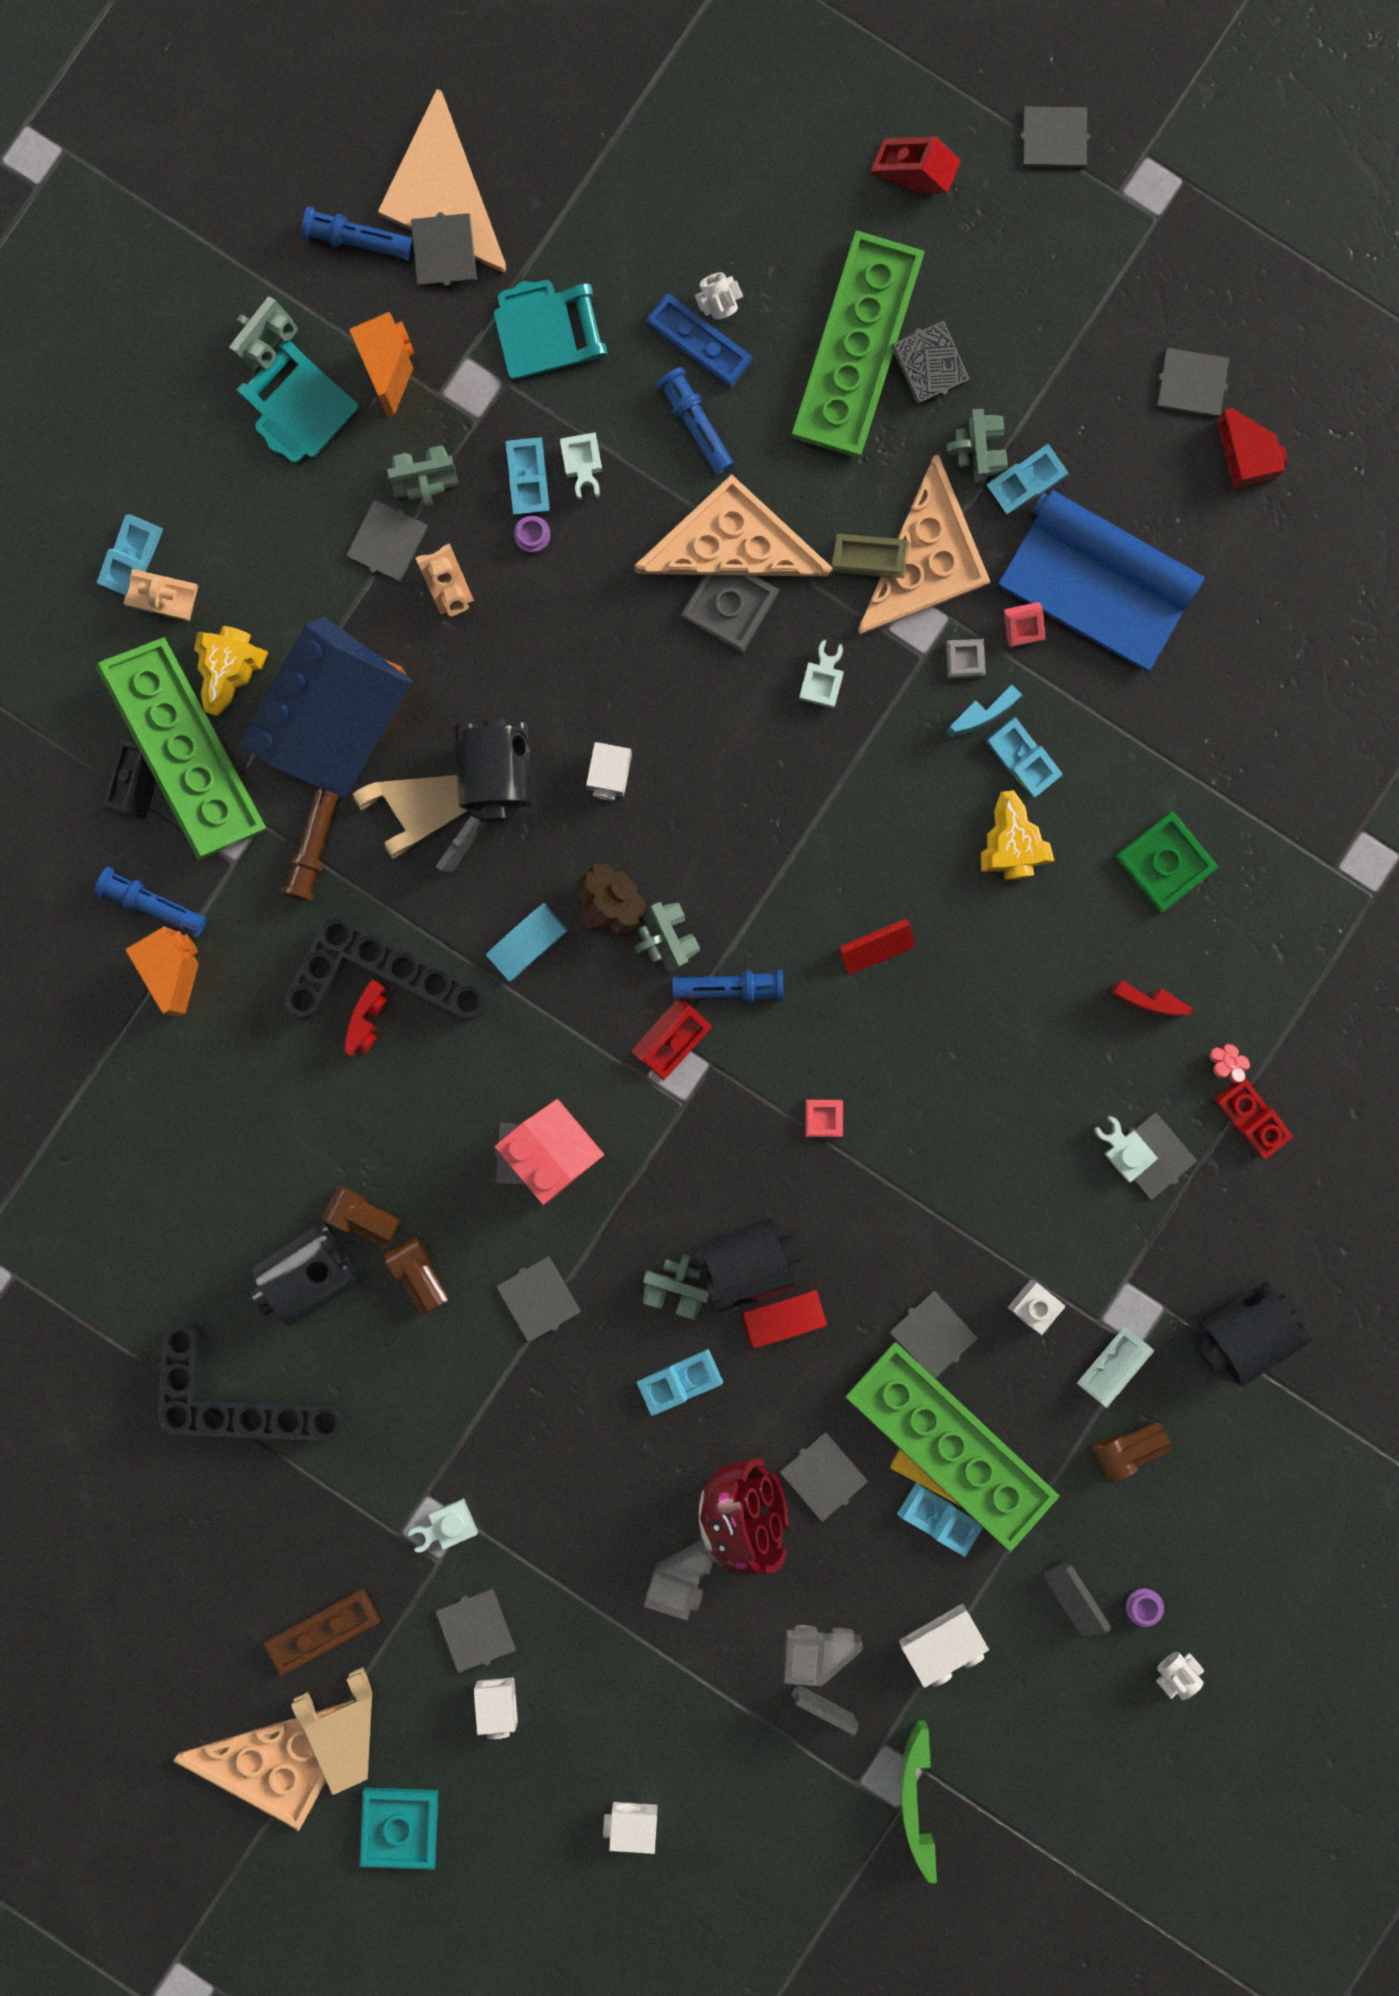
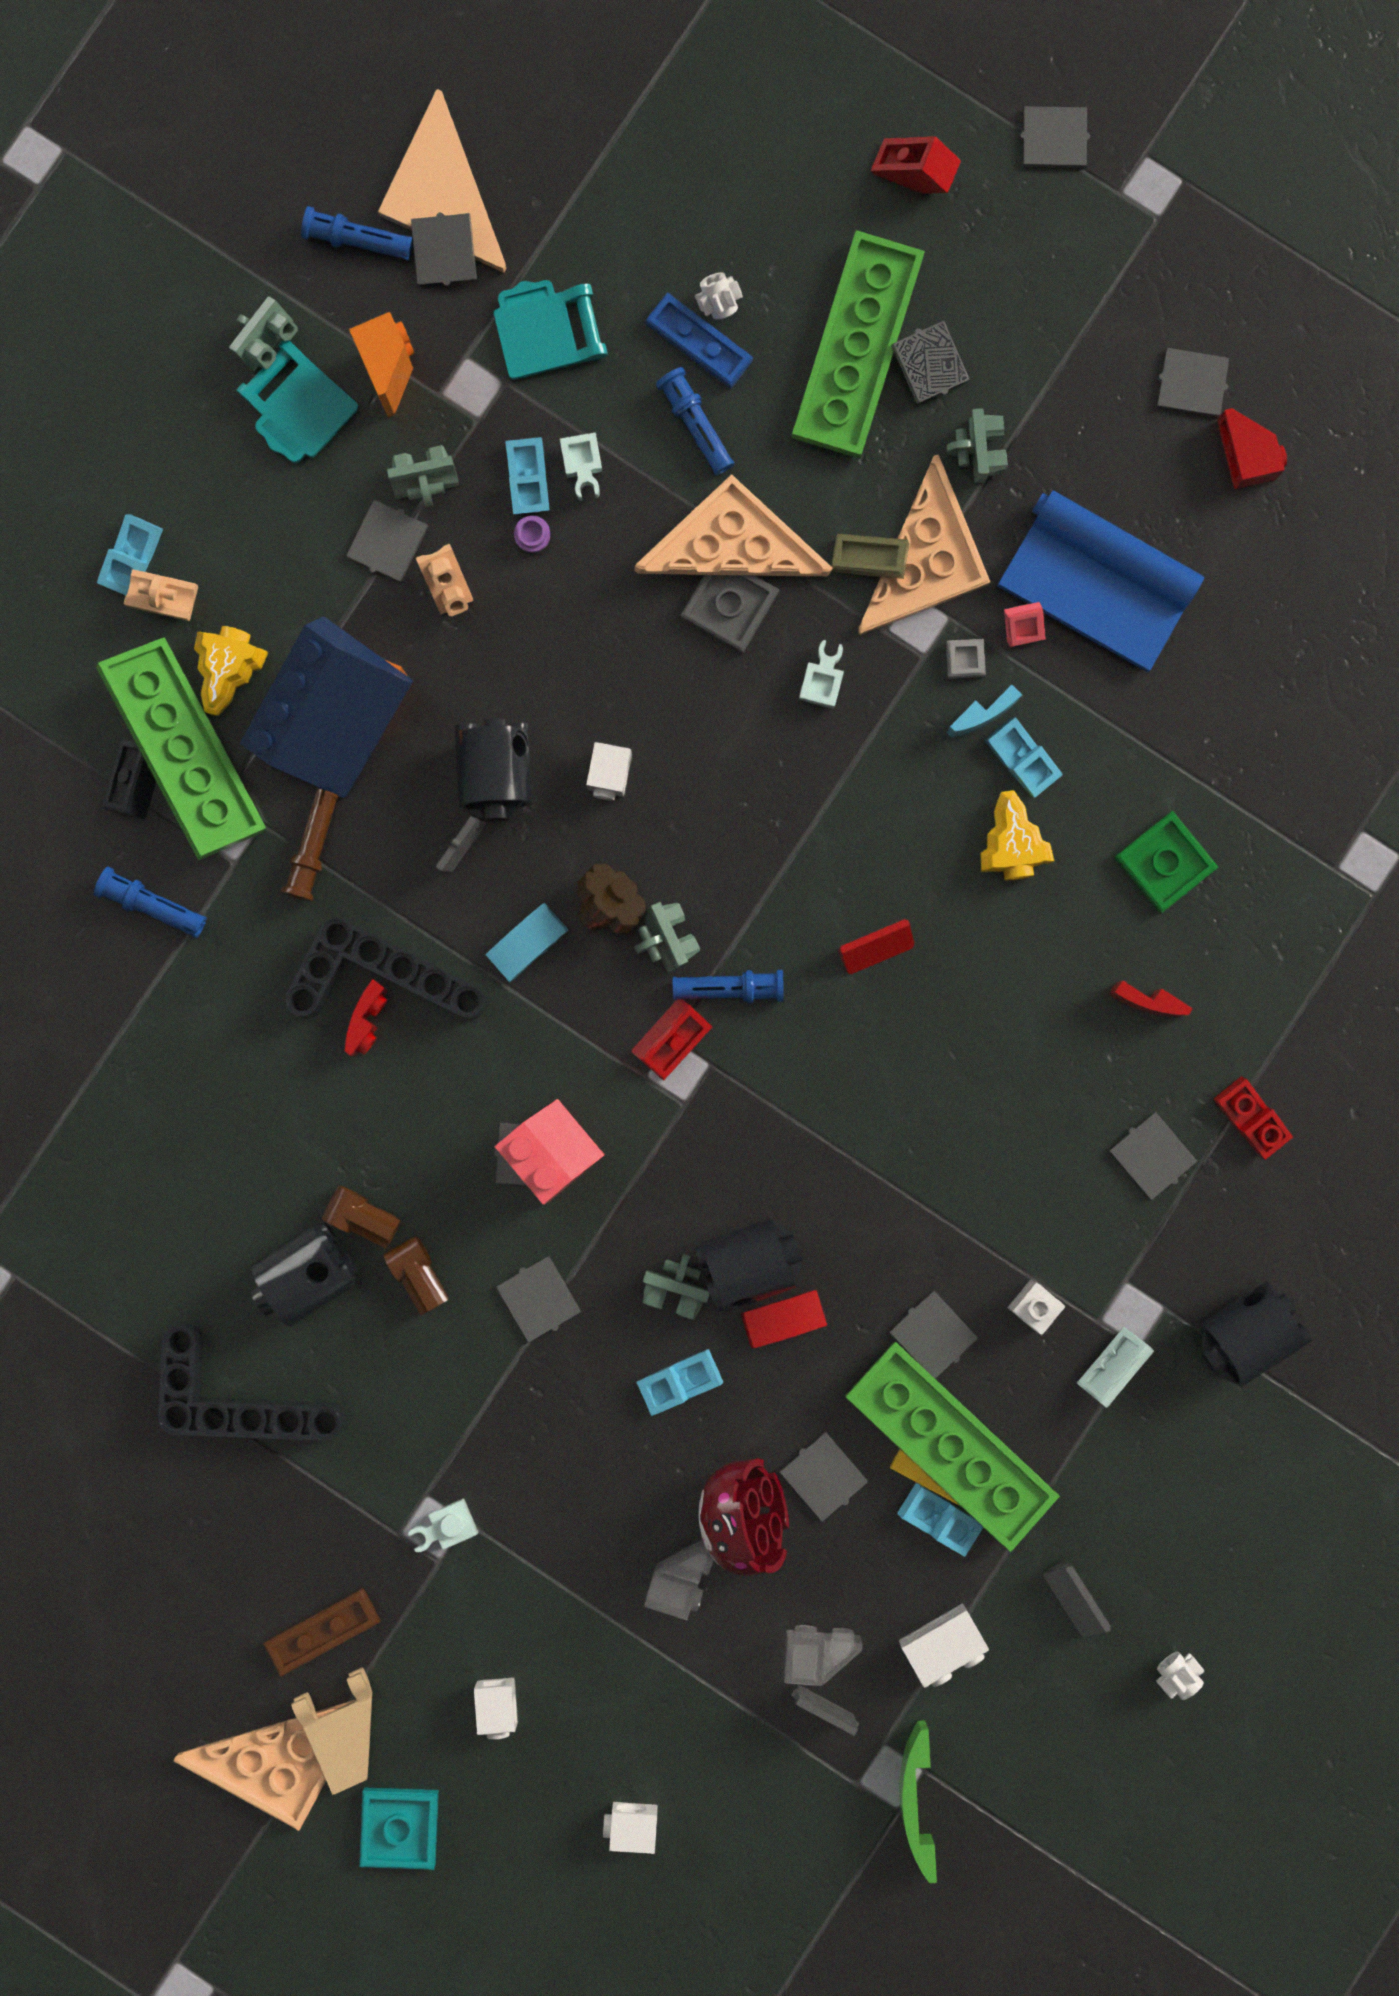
orange slope [125,926,199,1017] -> none
tan flag [353,775,468,859] -> none
dark grey piece [435,1588,516,1673] -> none
coral tile [805,1100,843,1137] -> none
medium azure slope [987,444,1069,515] -> none
reddish brown piece [1092,1420,1173,1483] -> none
light aqua plate [1094,1116,1158,1182] -> none
medium lavender plate [1126,1588,1164,1627] -> none
coral plant [1210,1044,1250,1083] -> none

